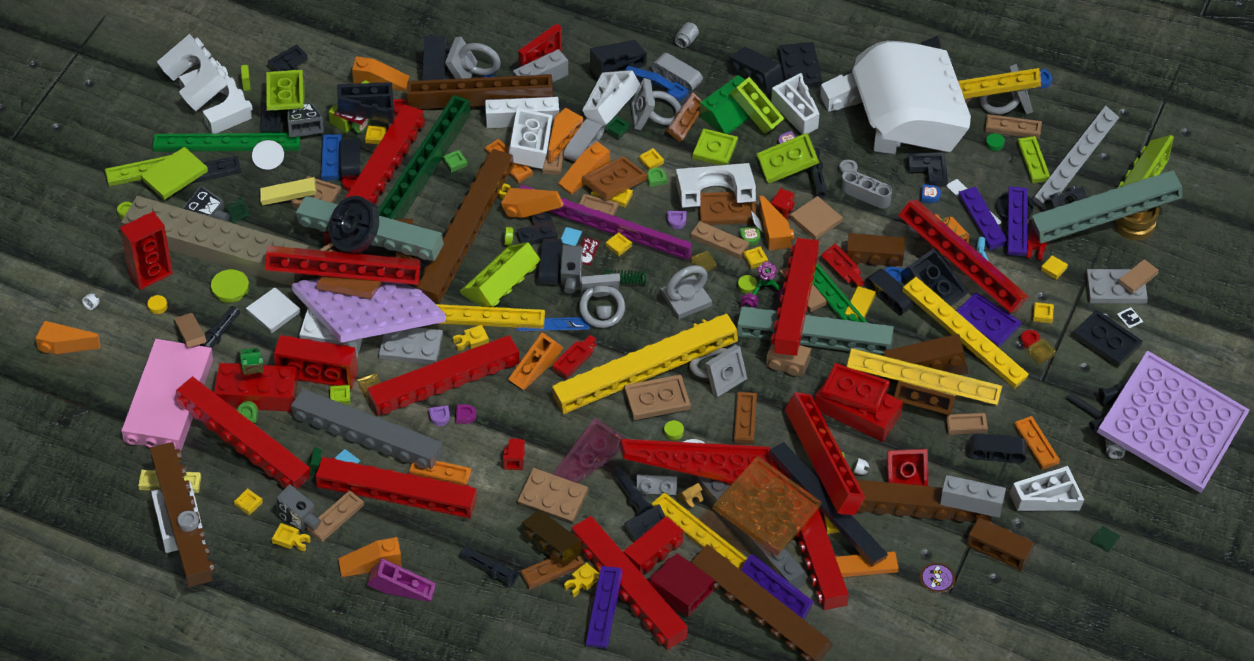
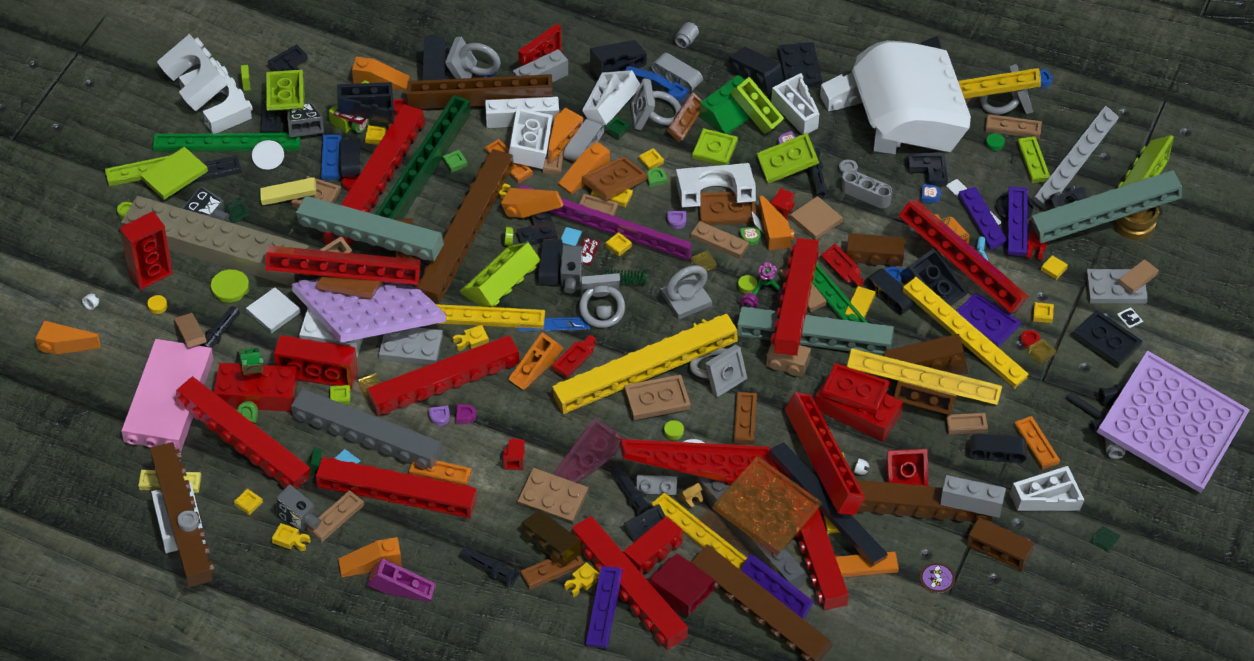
black piece [329,196,379,254] -> none
yellow tile [743,246,768,269] -> none

